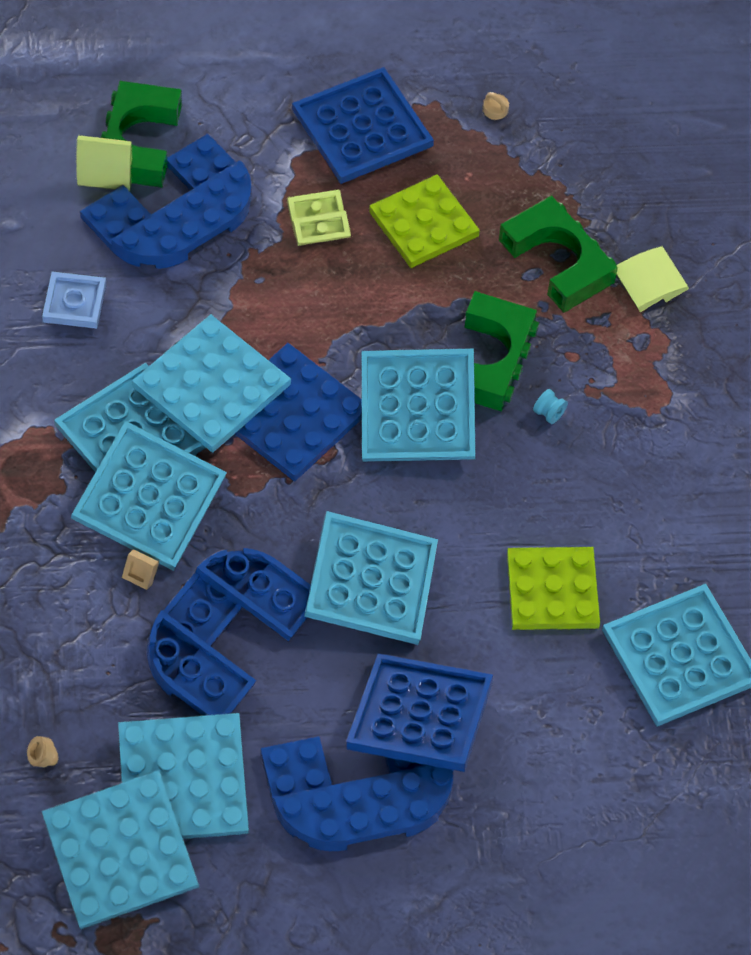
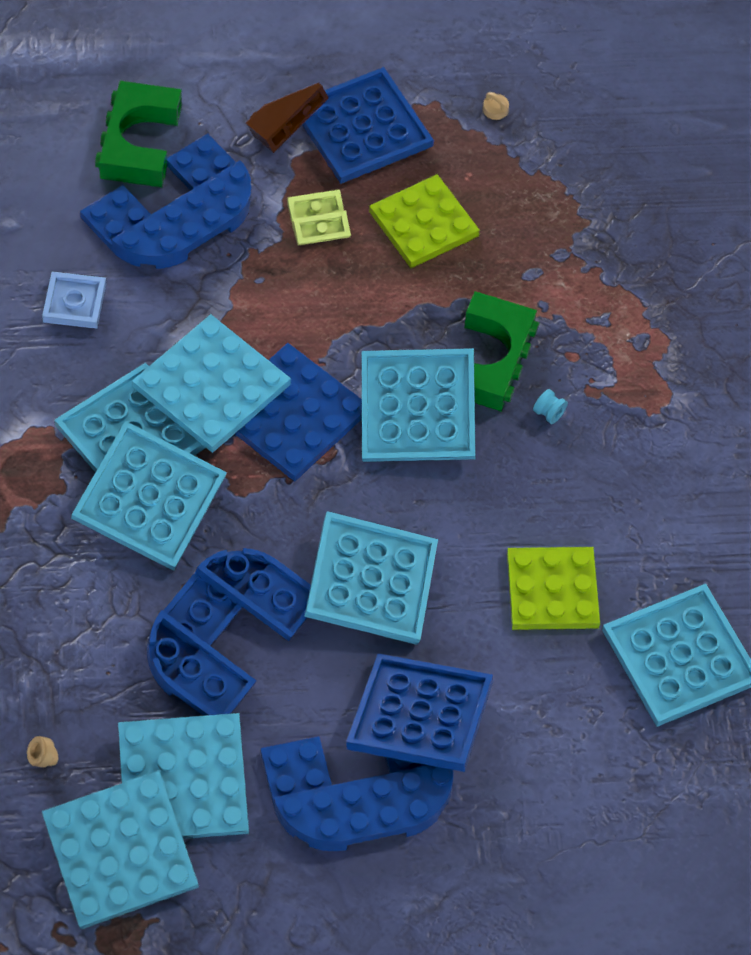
yellowish green slope [76,135,132,191] -> none
tan tile [122,549,159,590] -> none
green arch [499,195,618,313] -> none
yellowish green slope [617,246,689,312] -> none
none -> reddish brown slope [246,82,329,153]

